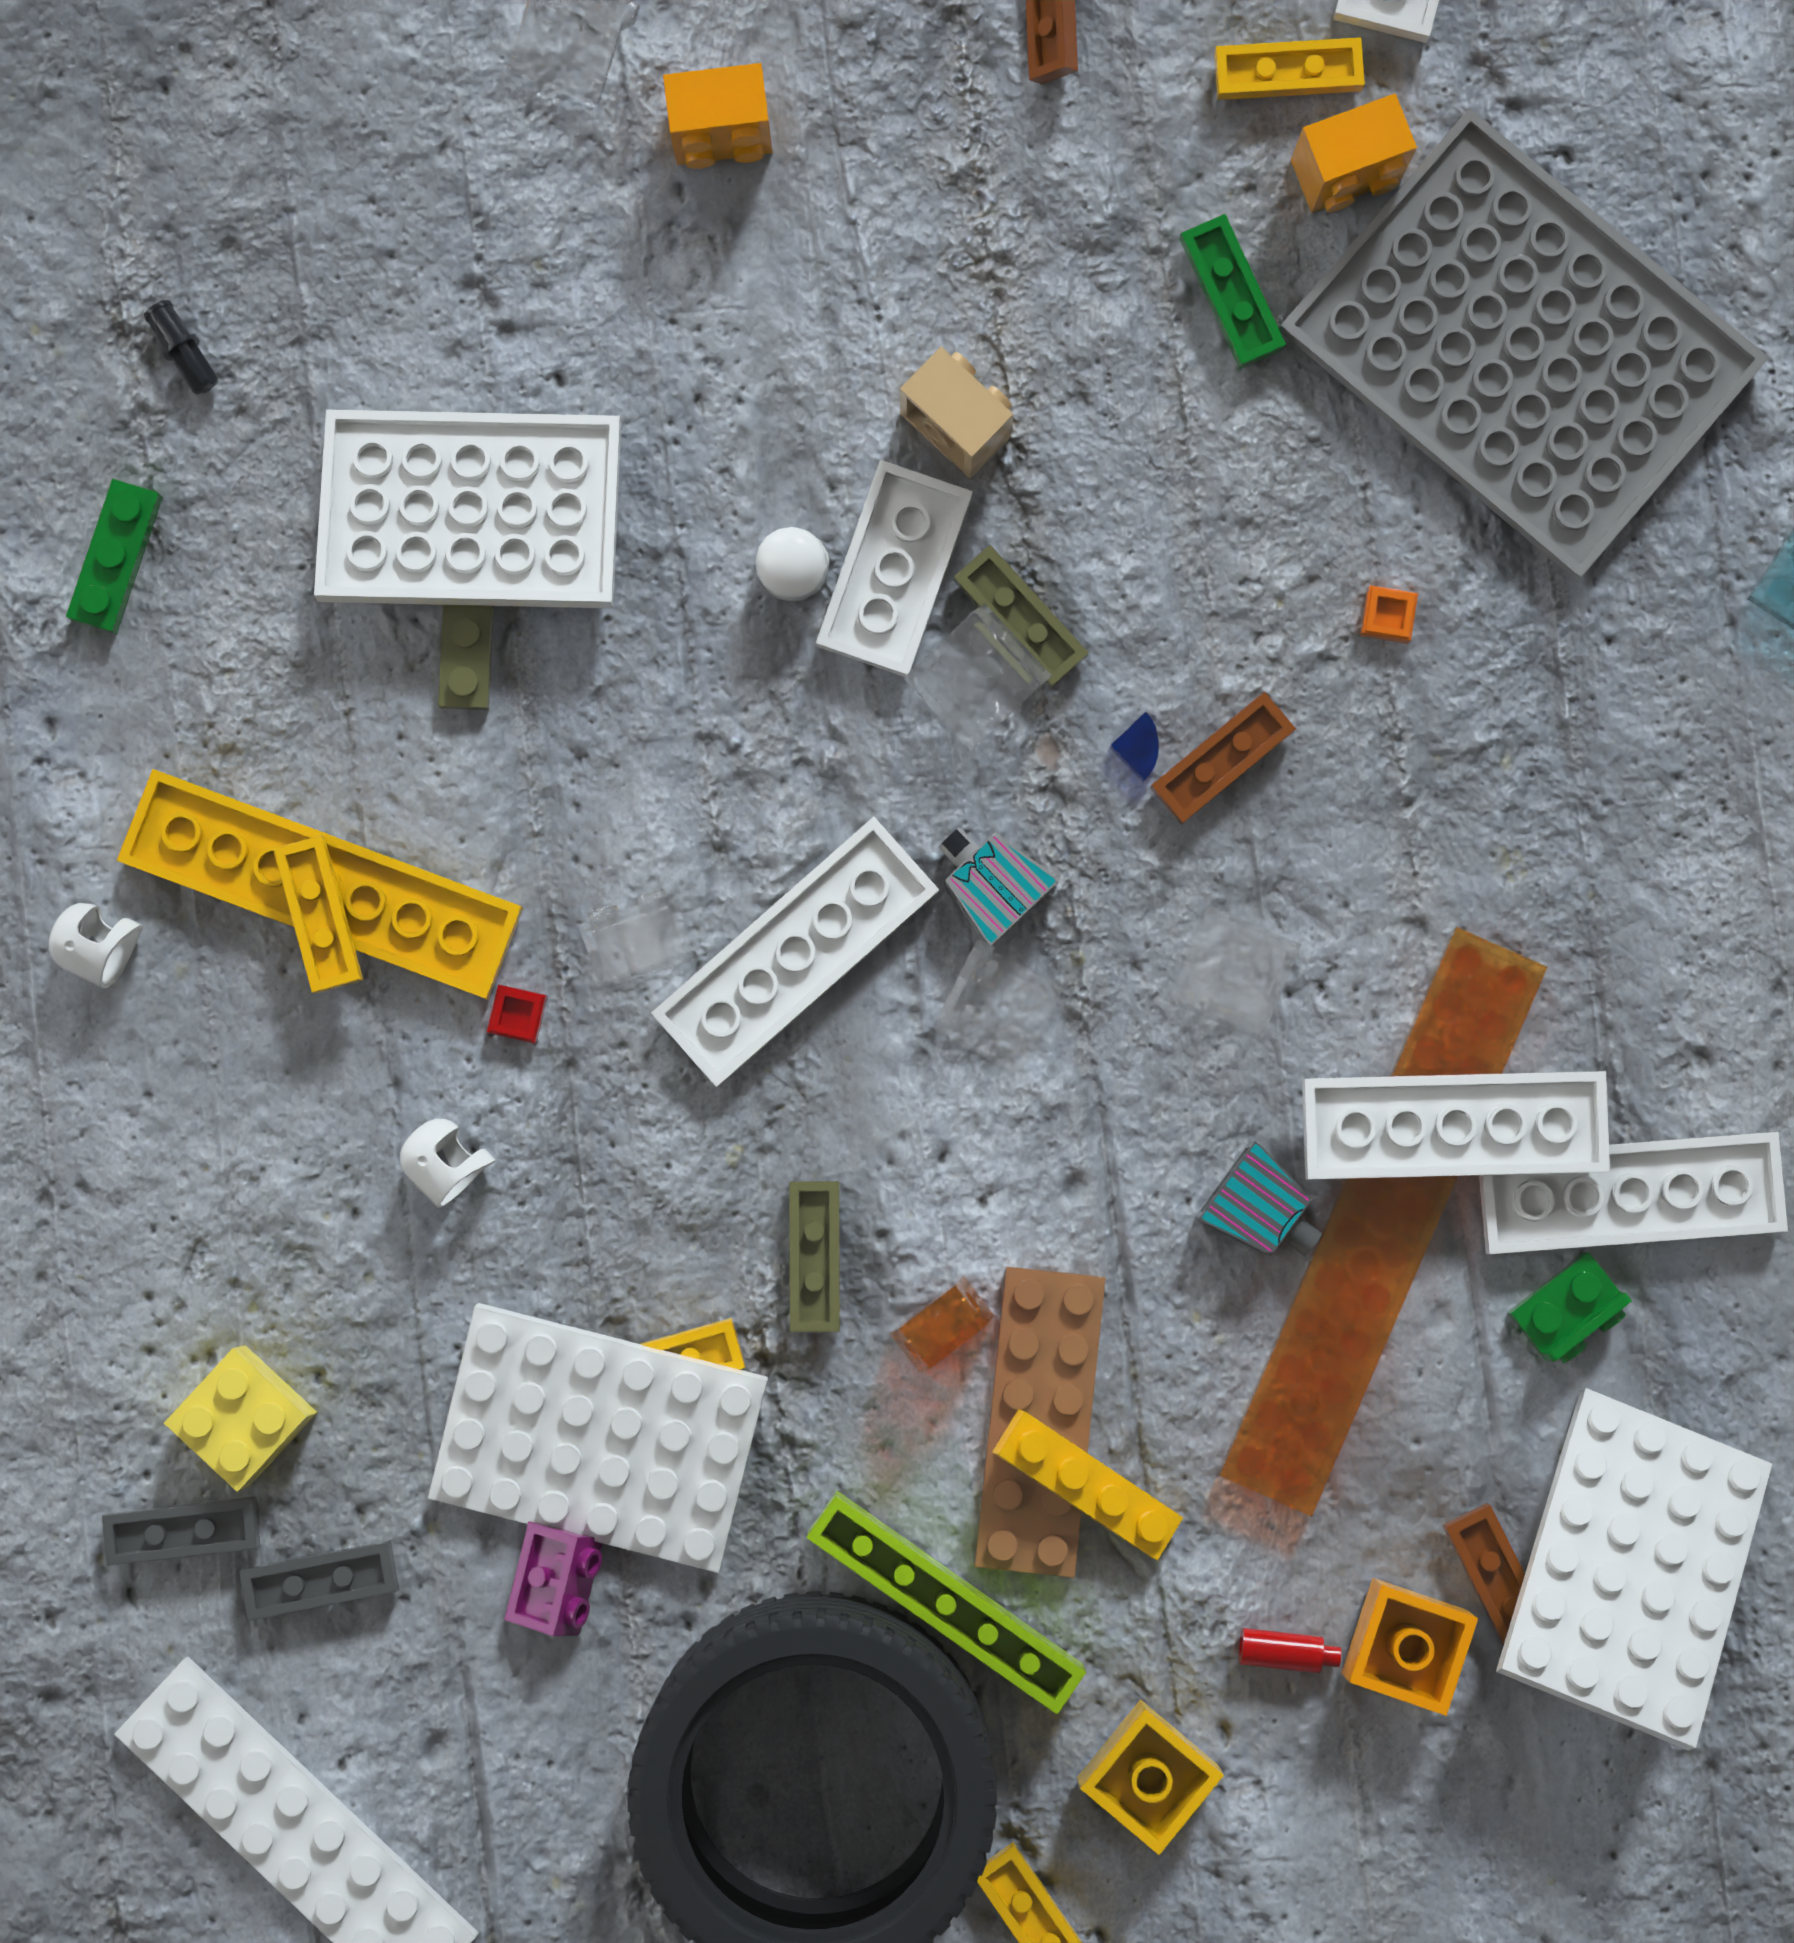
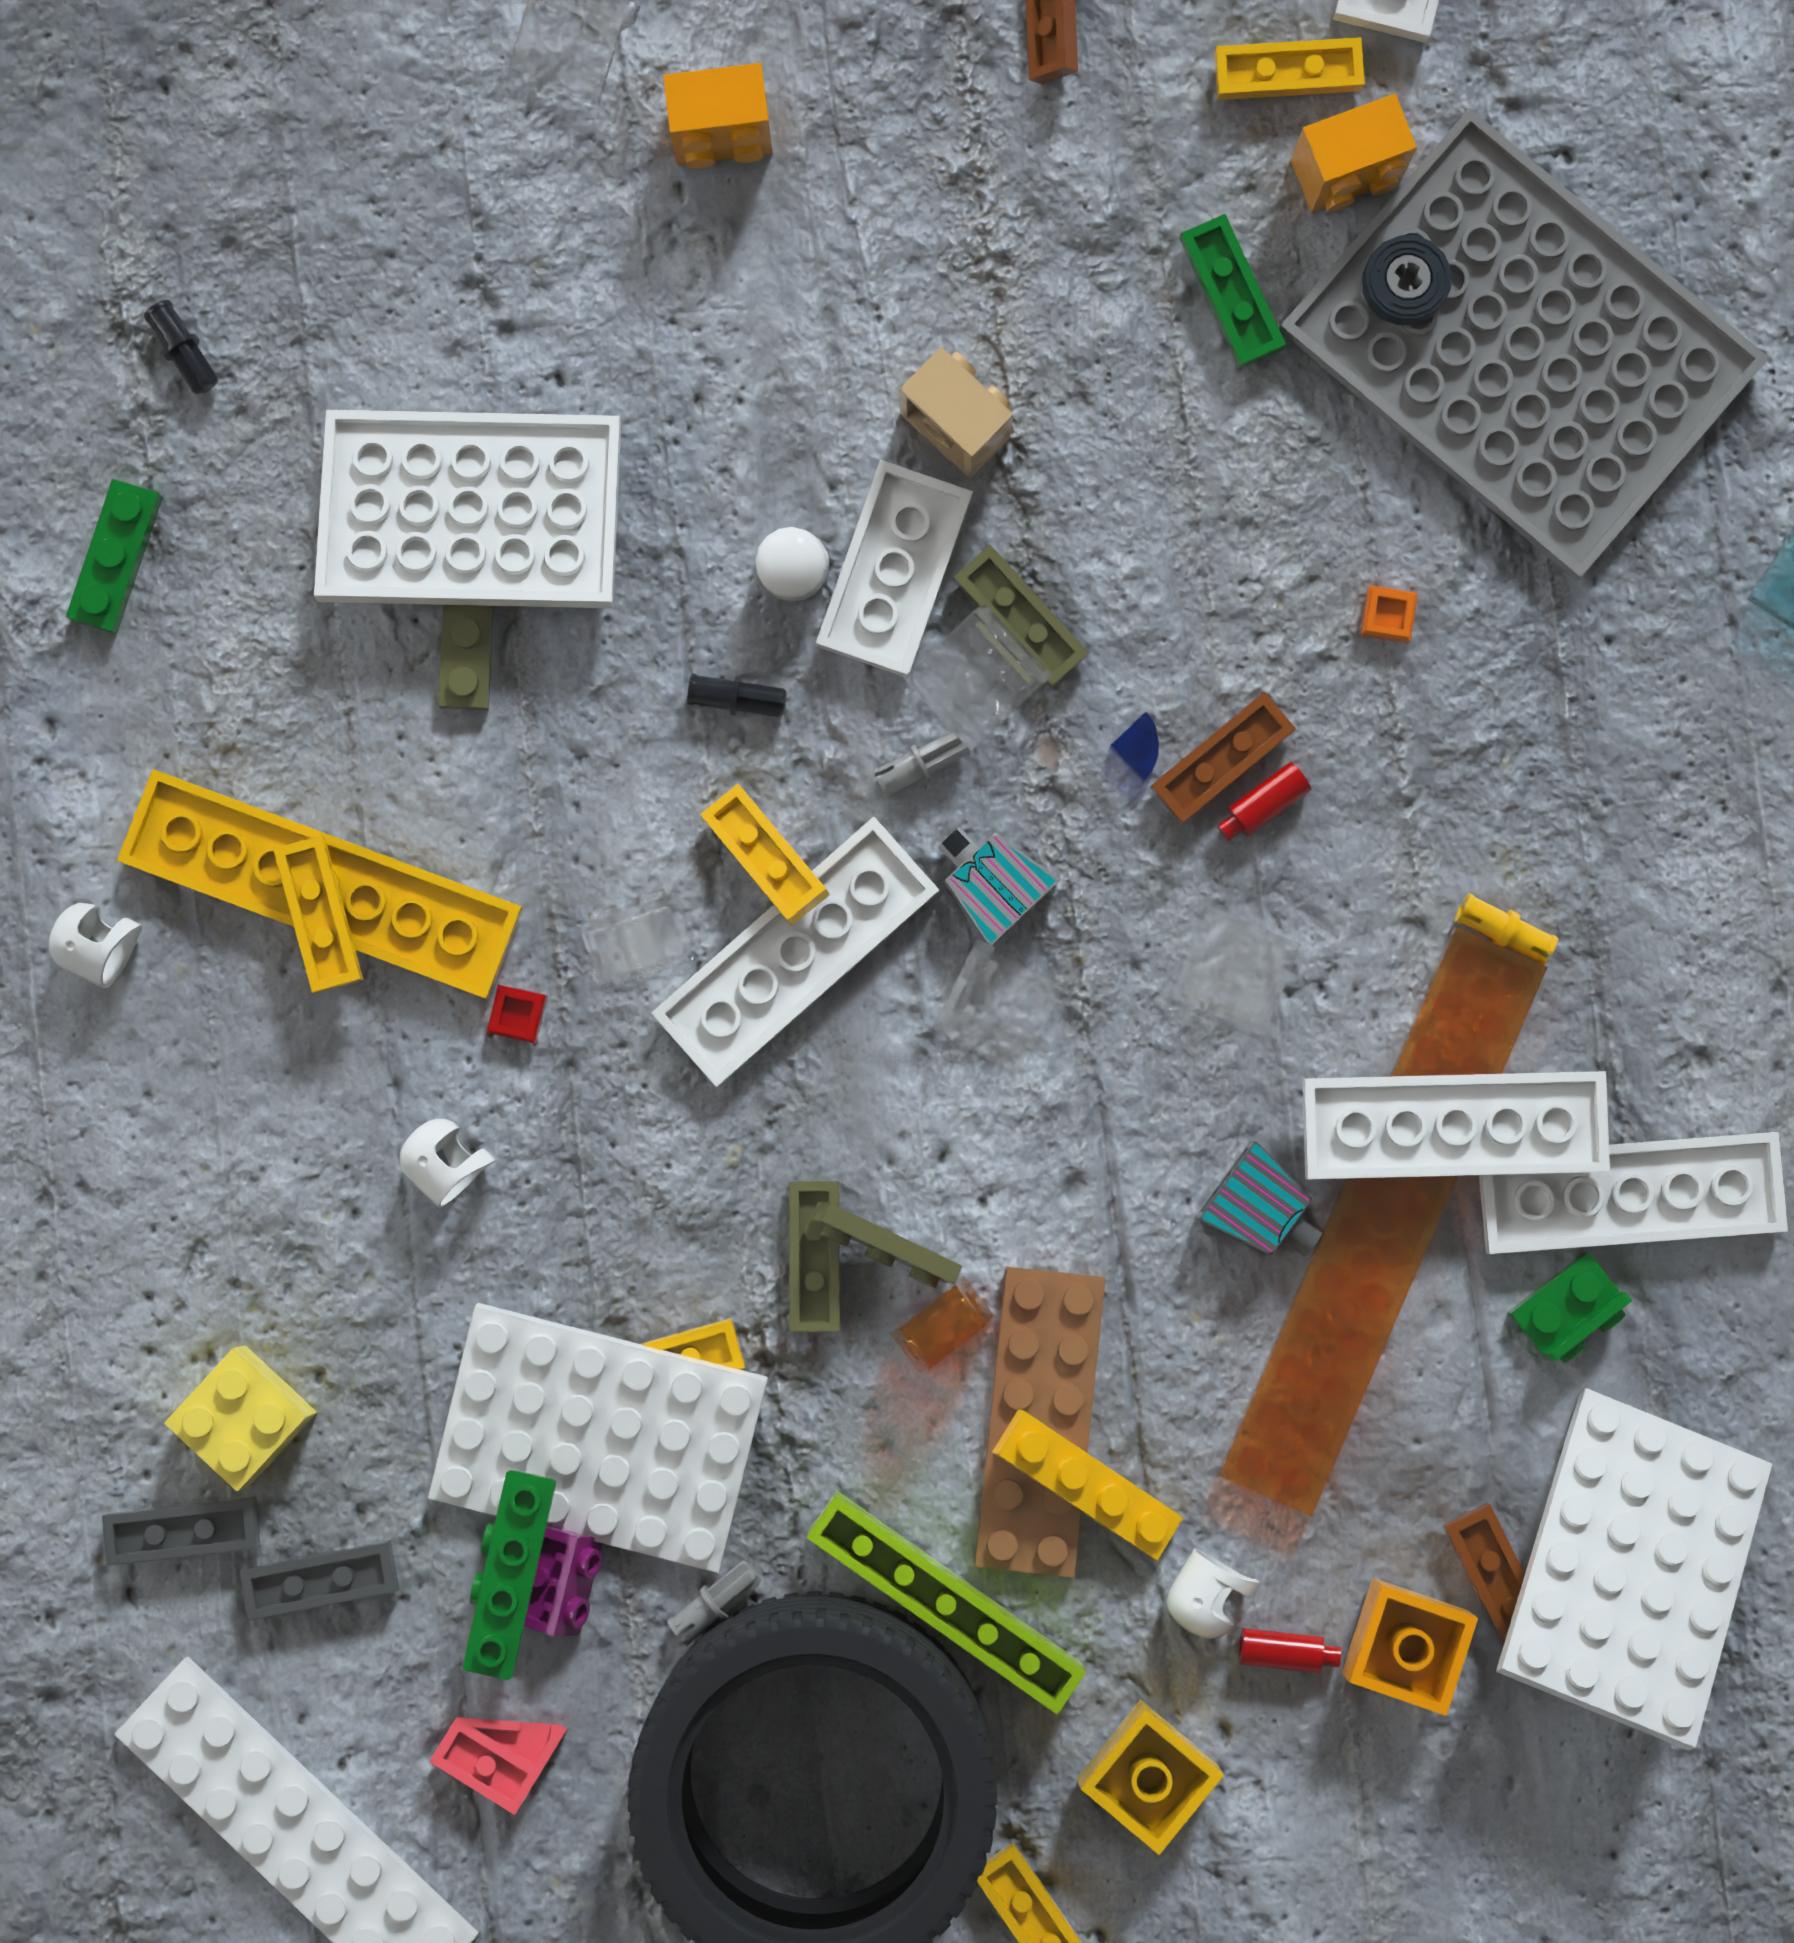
none -> coral wing [429,1717,567,1815]
none -> green bracket [463,1470,556,1680]
none -> light grey axle [668,1561,761,1646]
none -> black axle [687,673,787,717]
none -> yellow plate [700,784,830,926]
none -> olive plate [810,1202,962,1288]
none -> light grey axle [873,730,970,798]
none -> white helmet [1167,1548,1261,1639]
none -> red cylinder [1217,762,1312,841]
none -> black bush [1362,235,1451,325]
none -> yellow pin [1454,893,1558,966]

